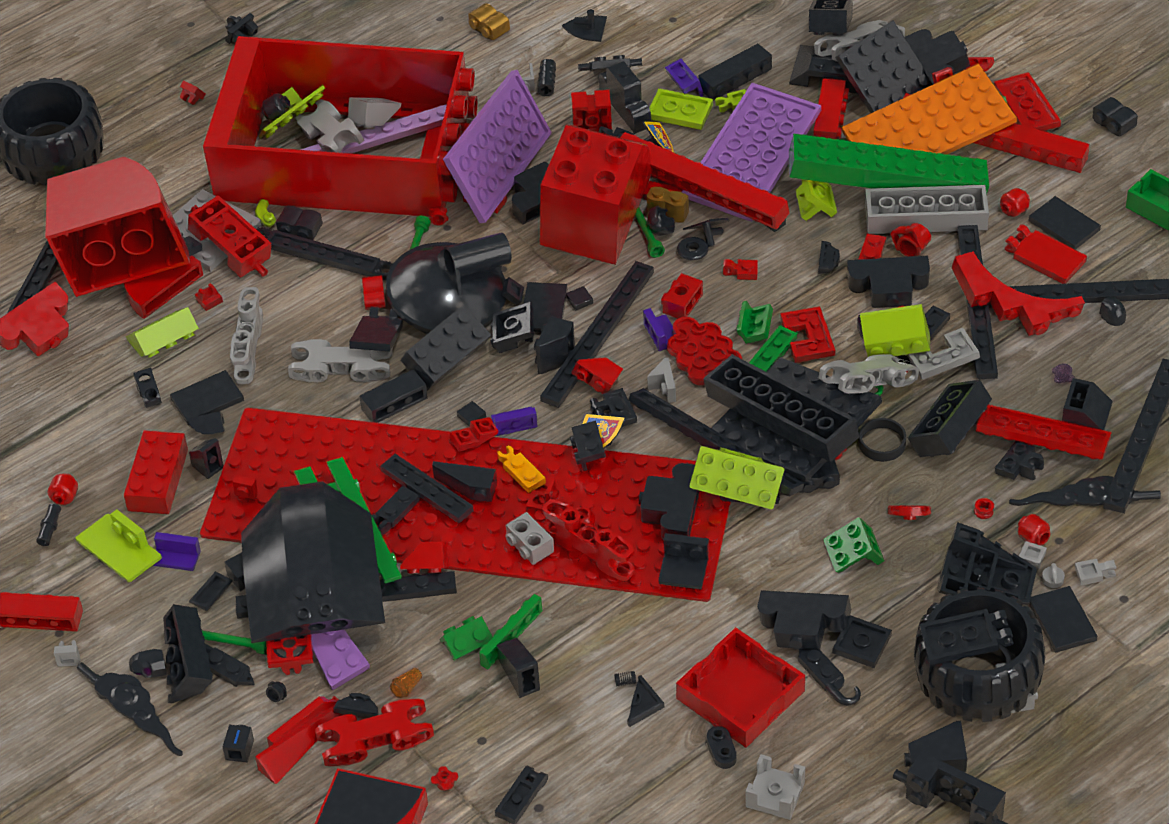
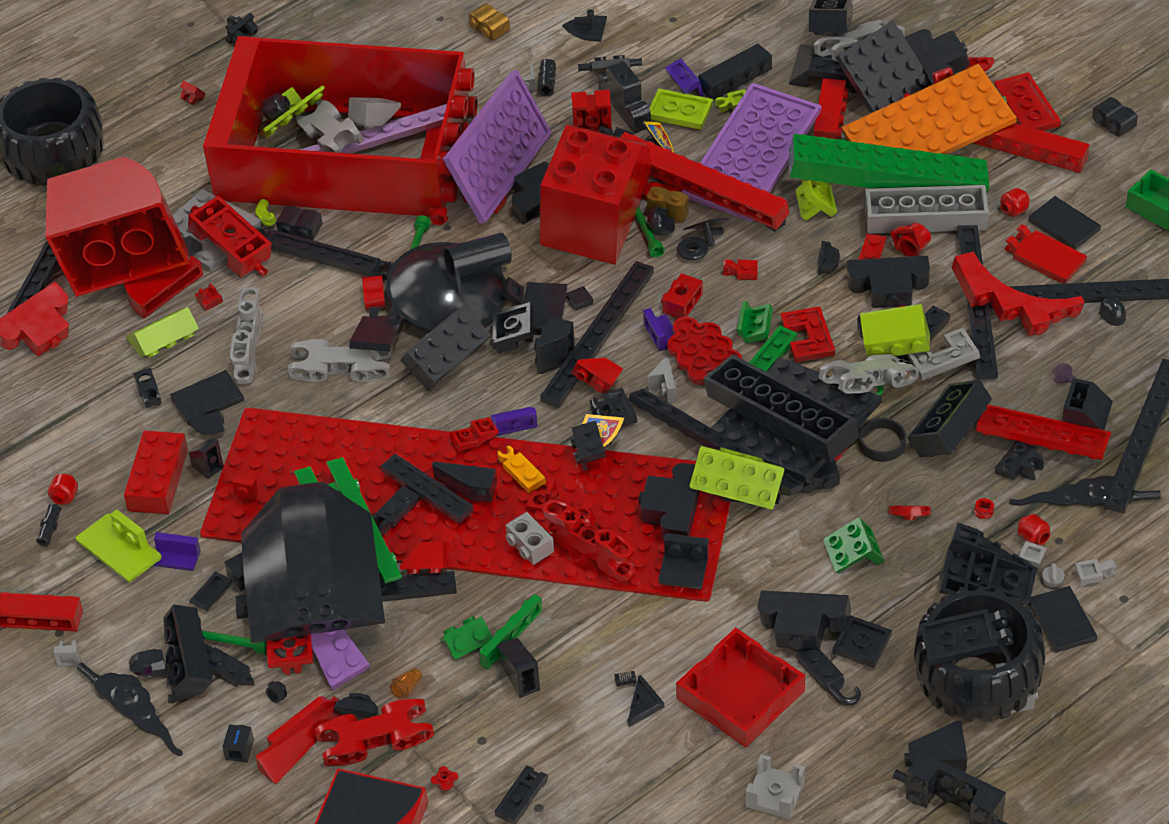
black brick [359,369,428,423] -> none
black tile [457,401,486,427] -> none
black plate [706,726,737,769] -> none

